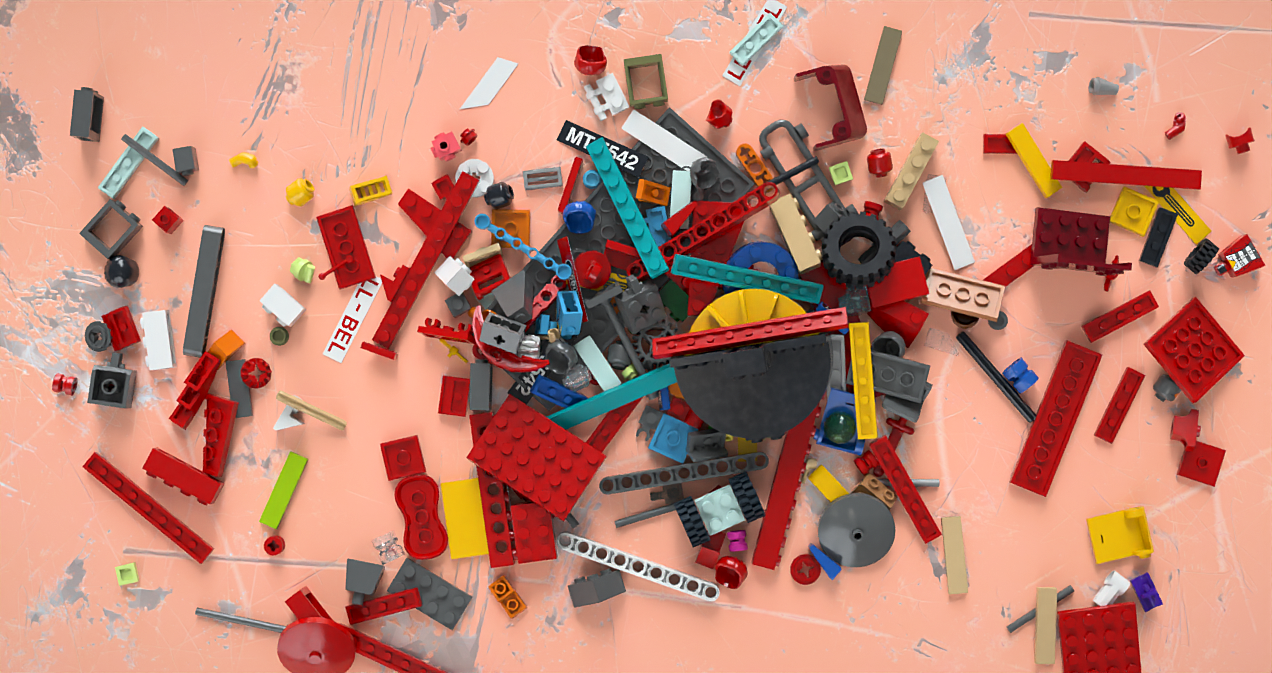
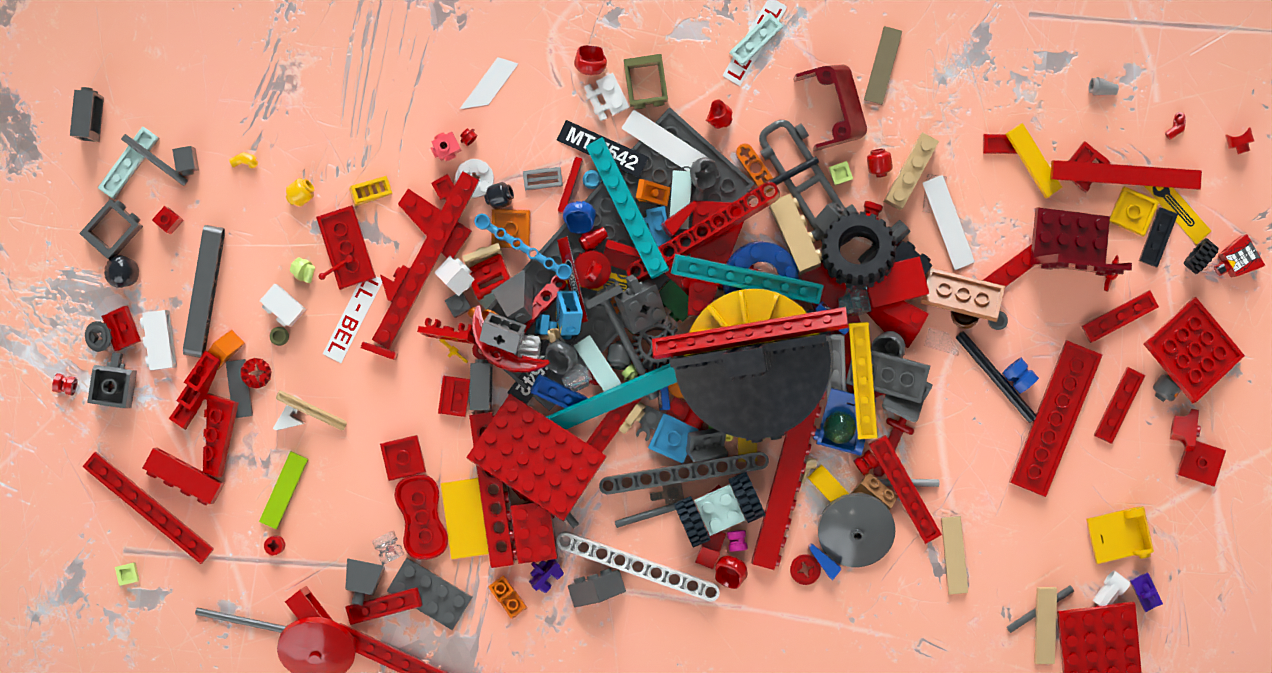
none -> dark purple hips [529,559,564,593]
none -> red cone [578,227,608,252]
none -> tan plate [619,401,646,434]

